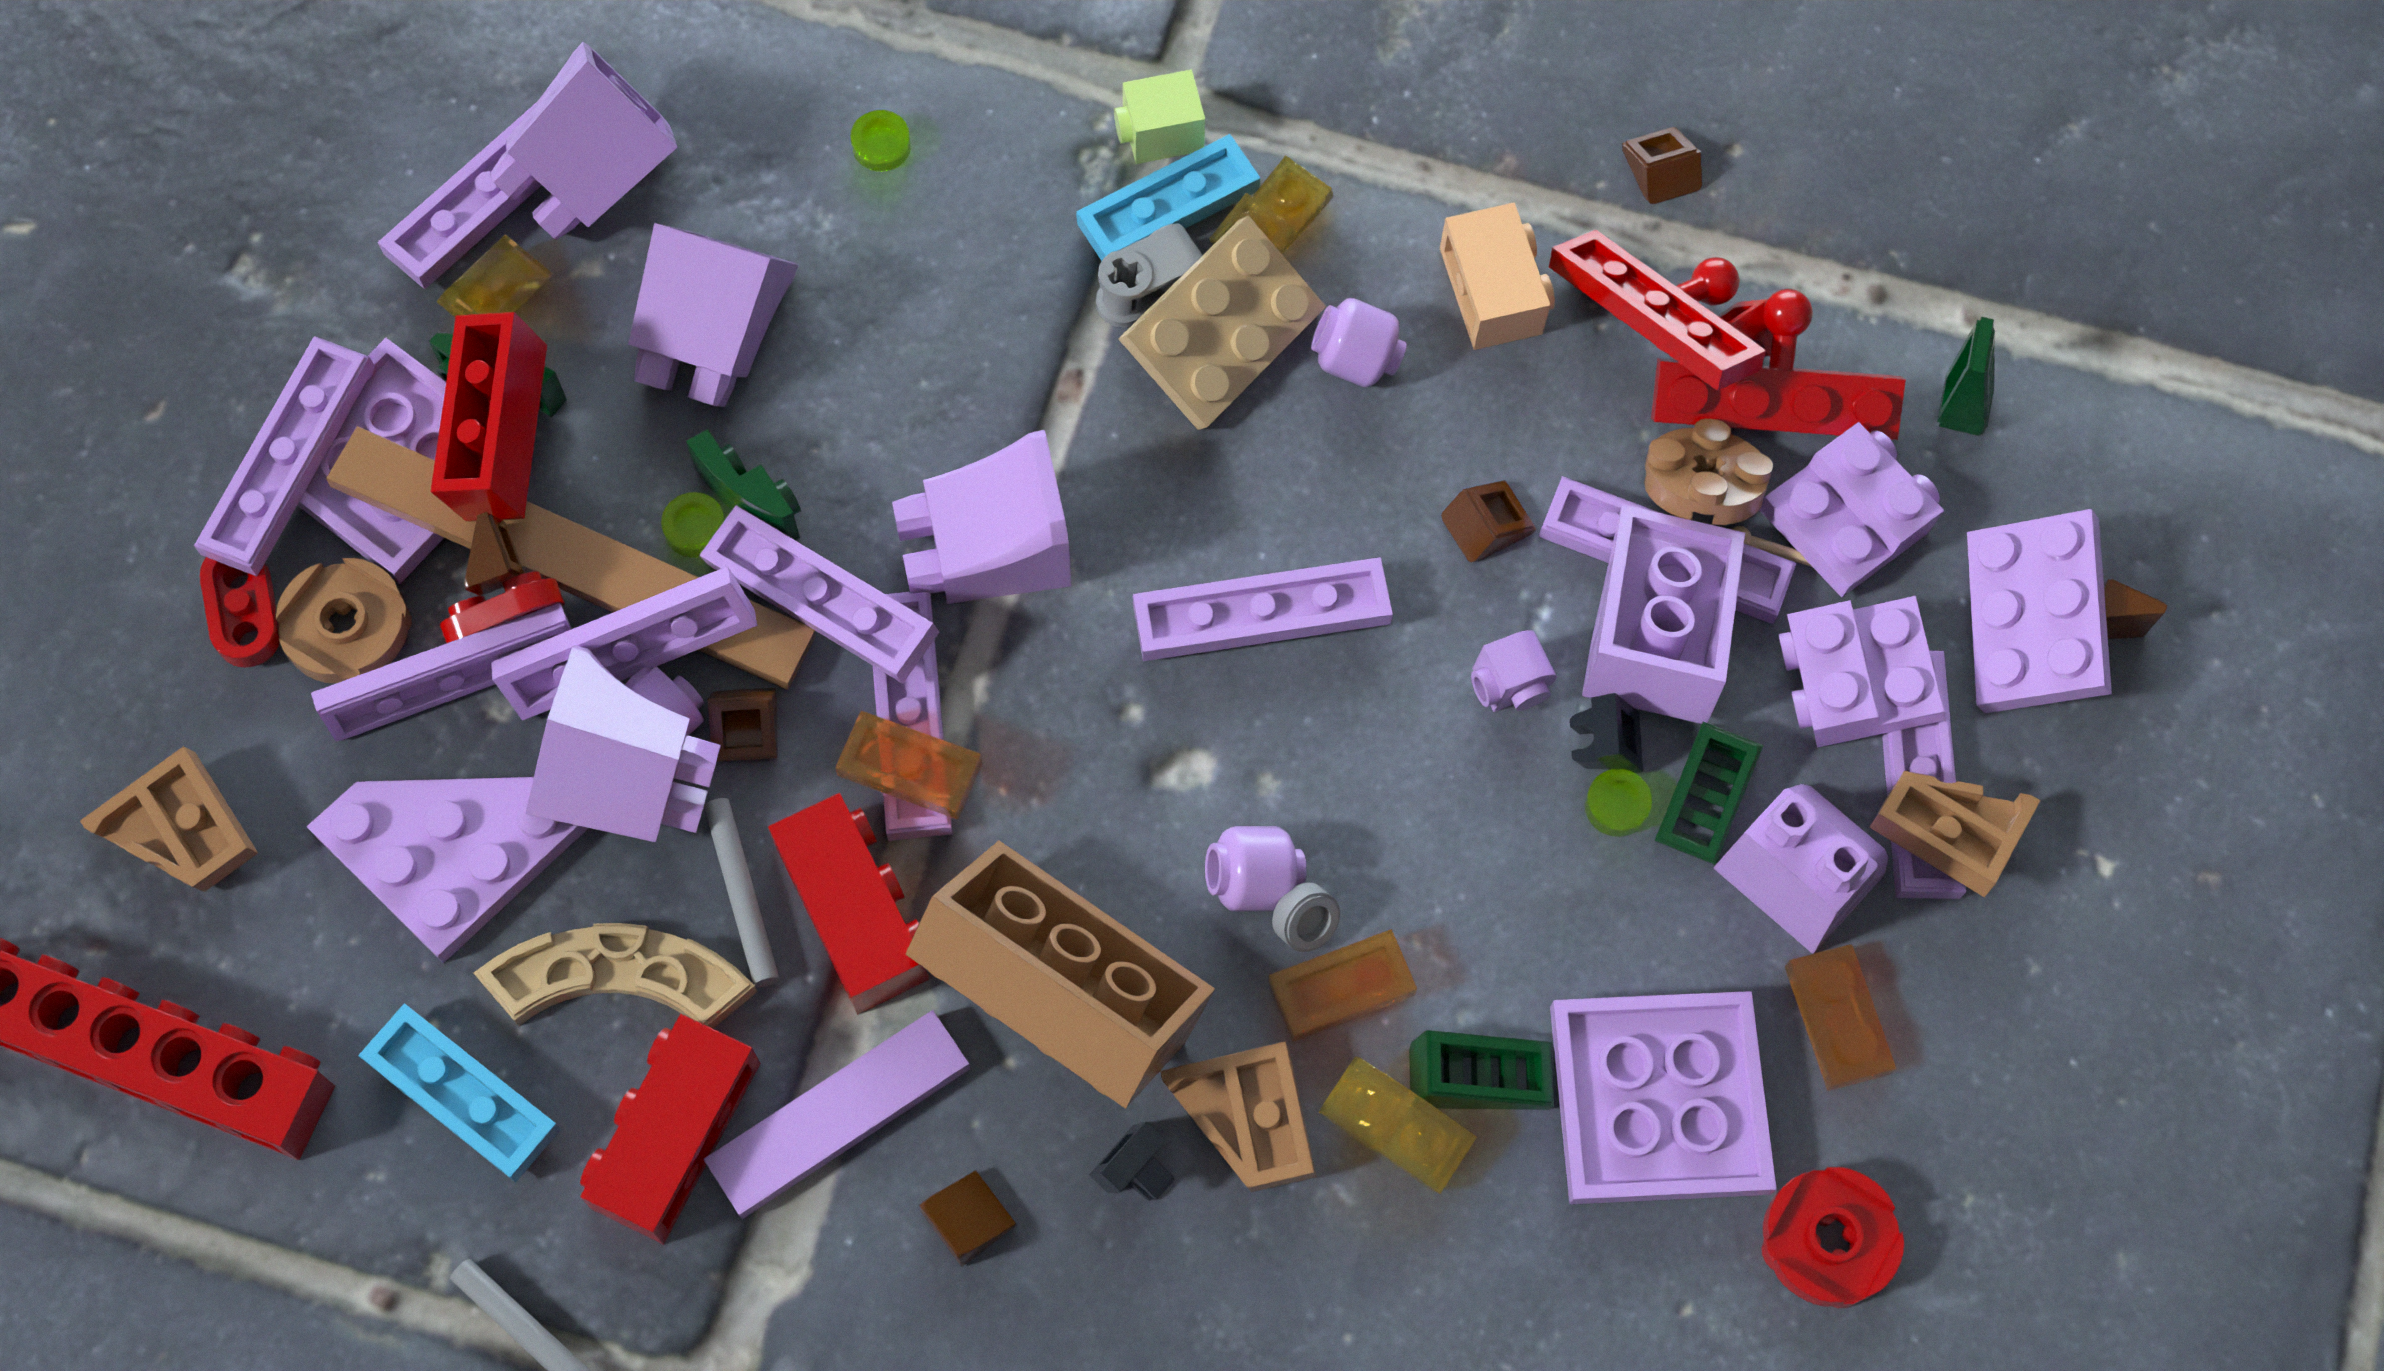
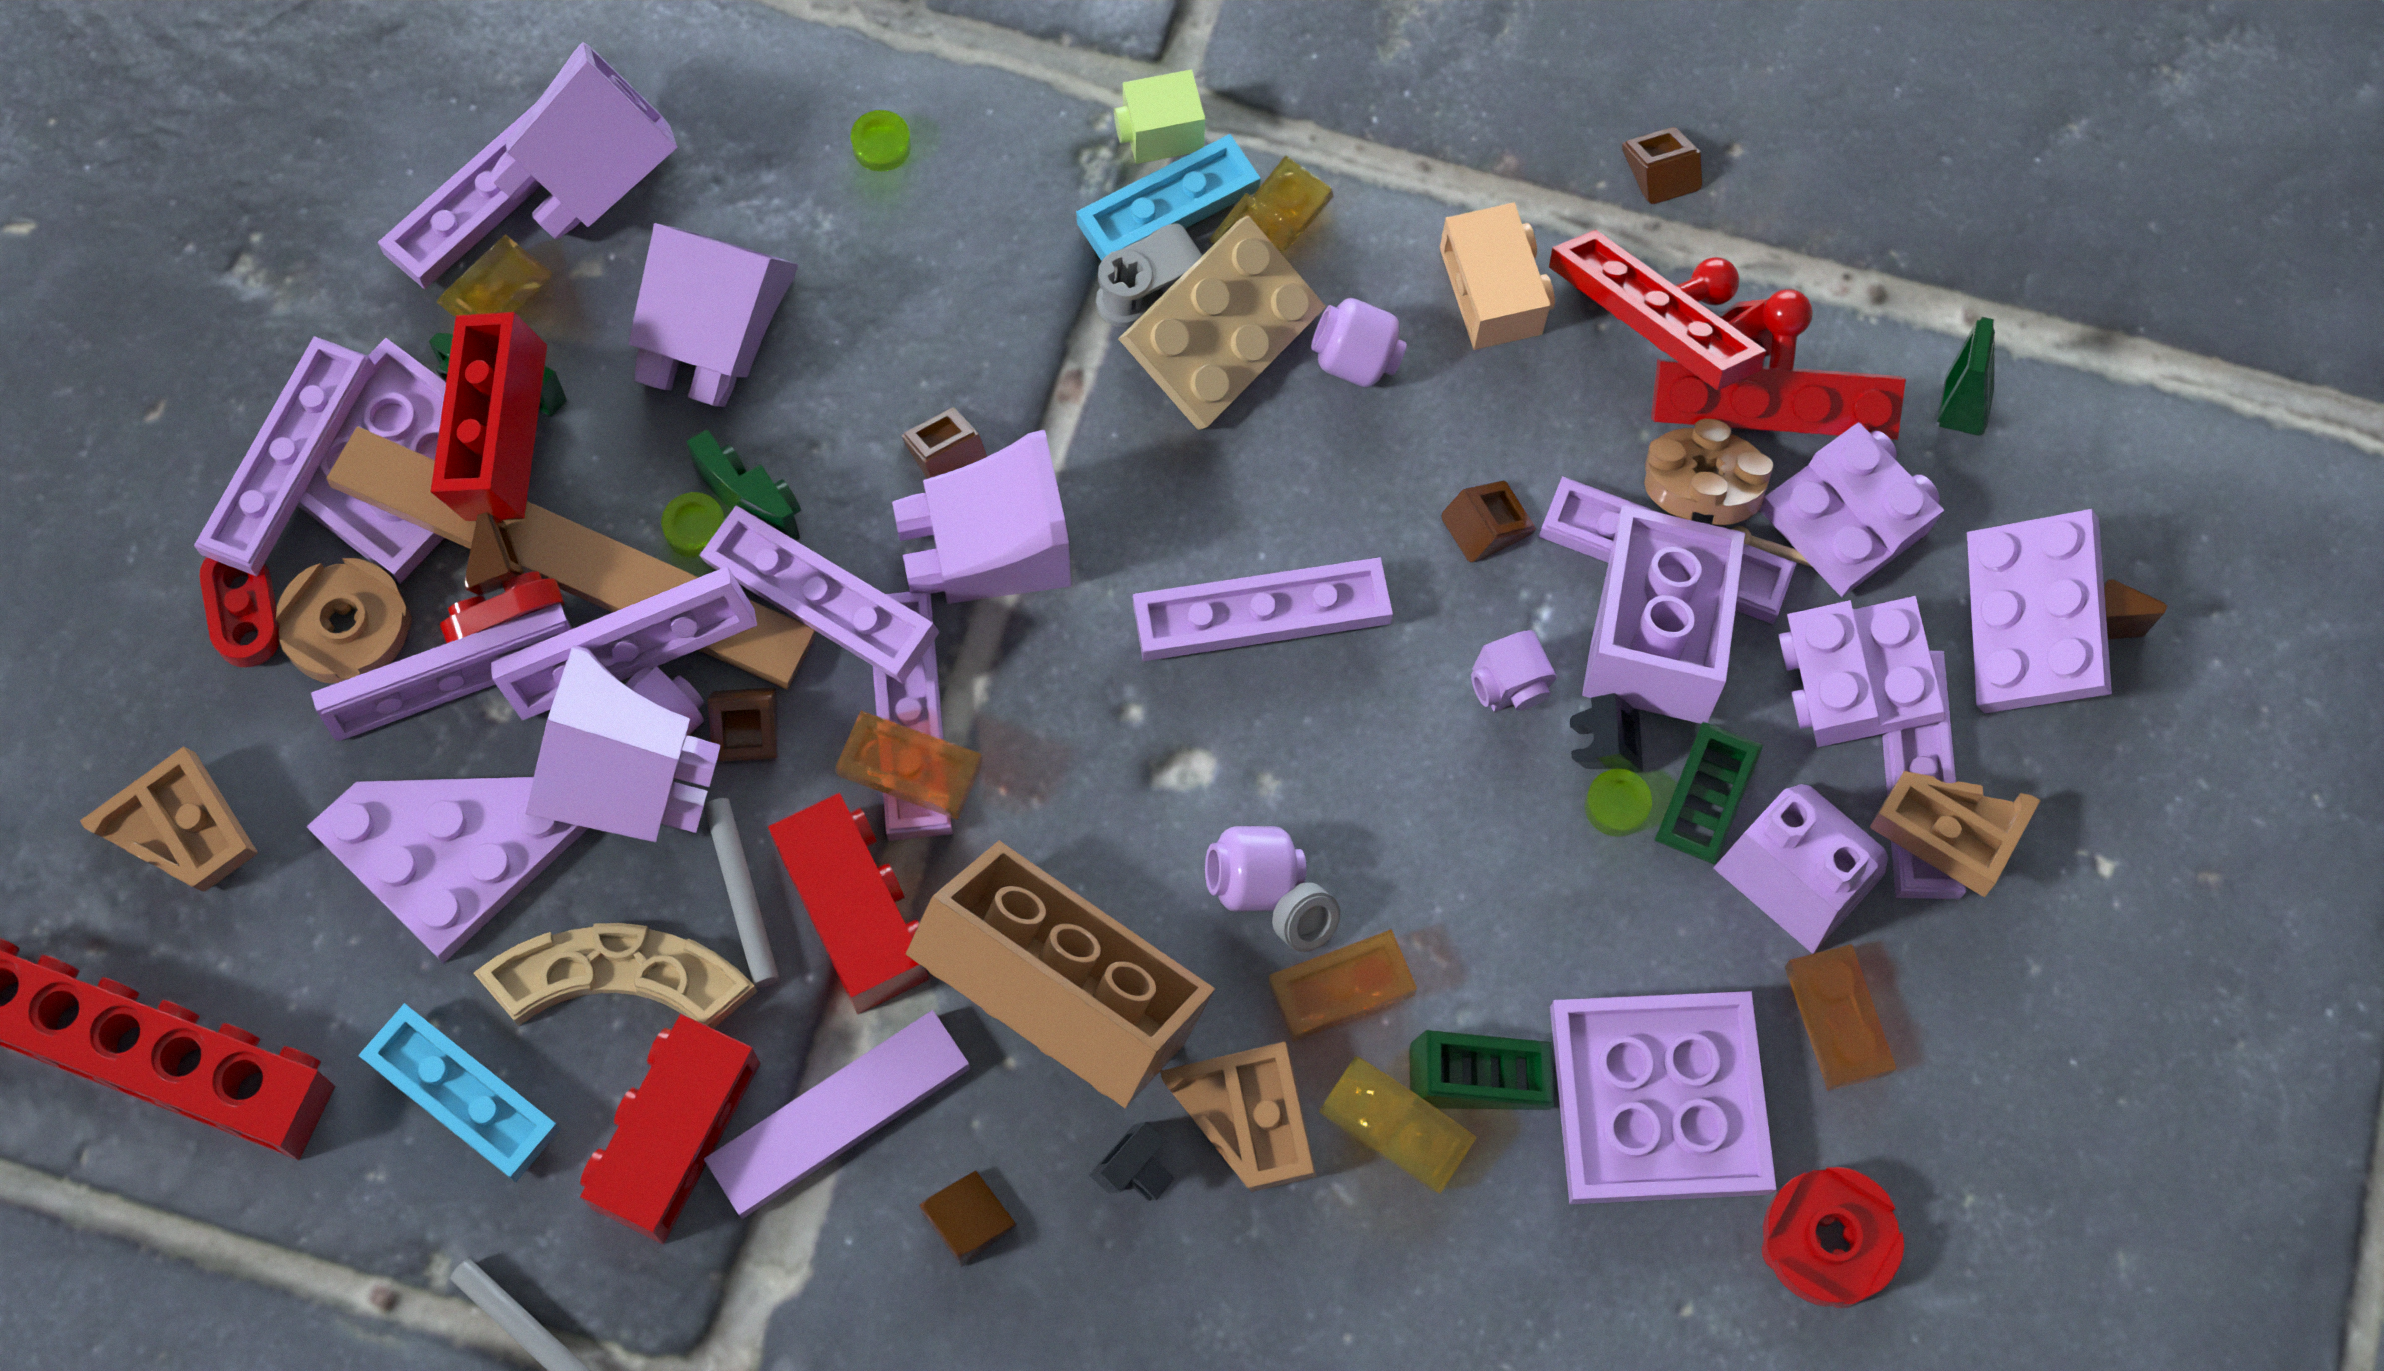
none -> reddish brown slope [901,407,988,479]

